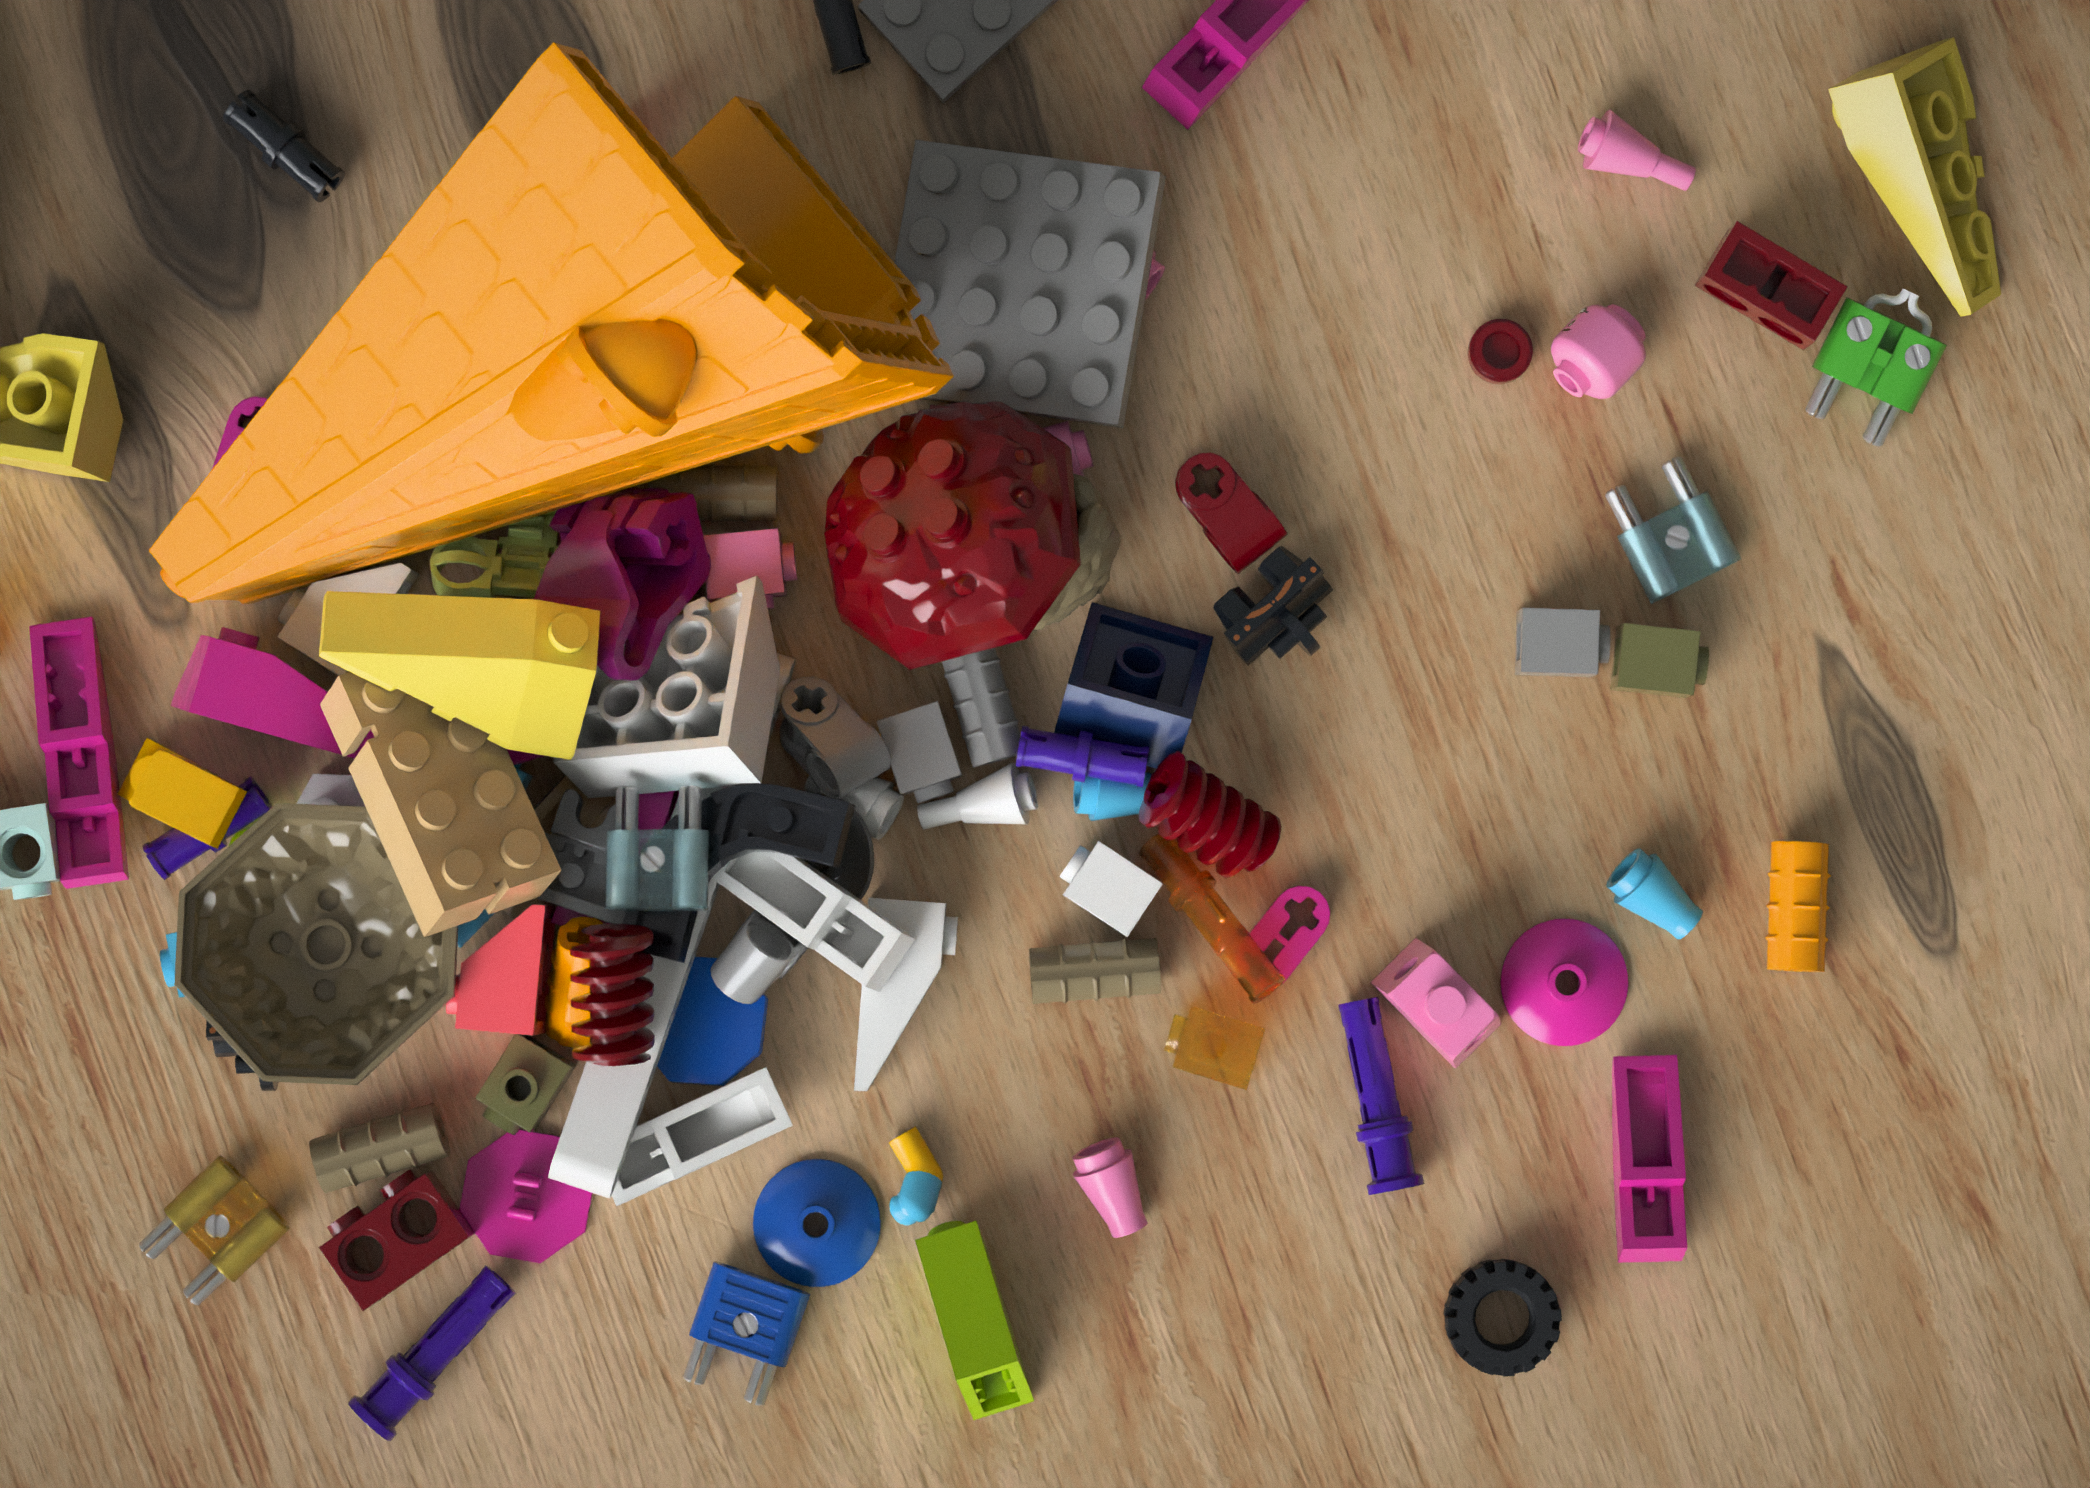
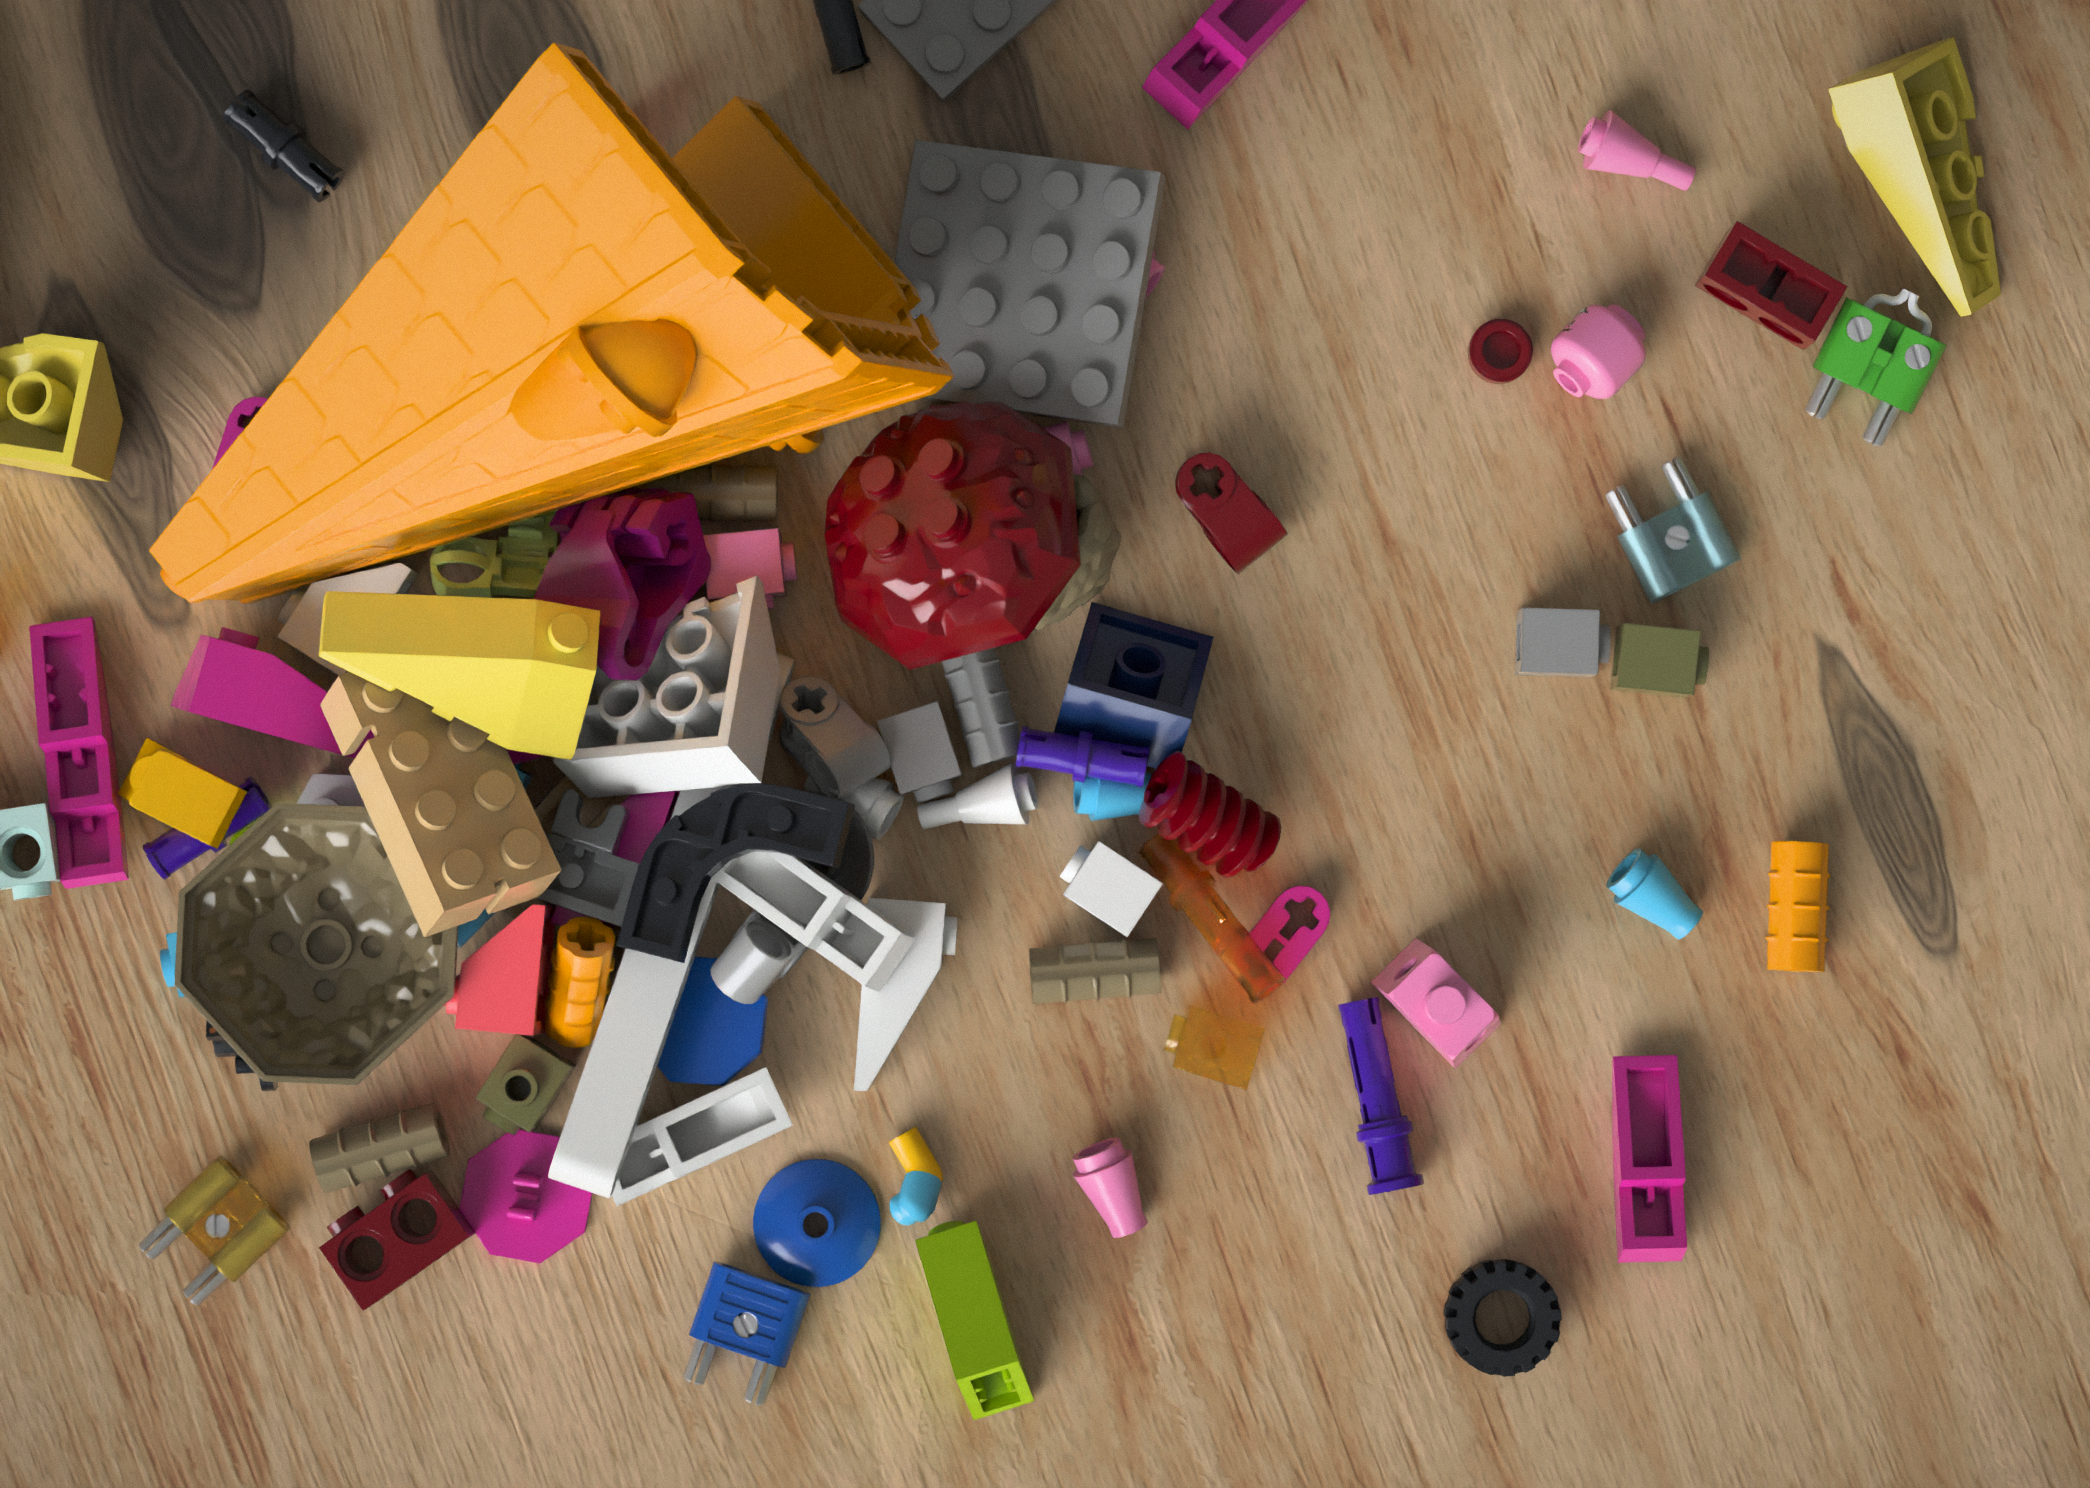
dark purple pin [348,1265,516,1441] -> none
dark red piece [570,924,655,1066] -> none
clear light blue piece [606,785,709,911] -> none
black hips [1213,546,1333,665] -> none
dark pink dish [1500,919,1628,1046] -> none

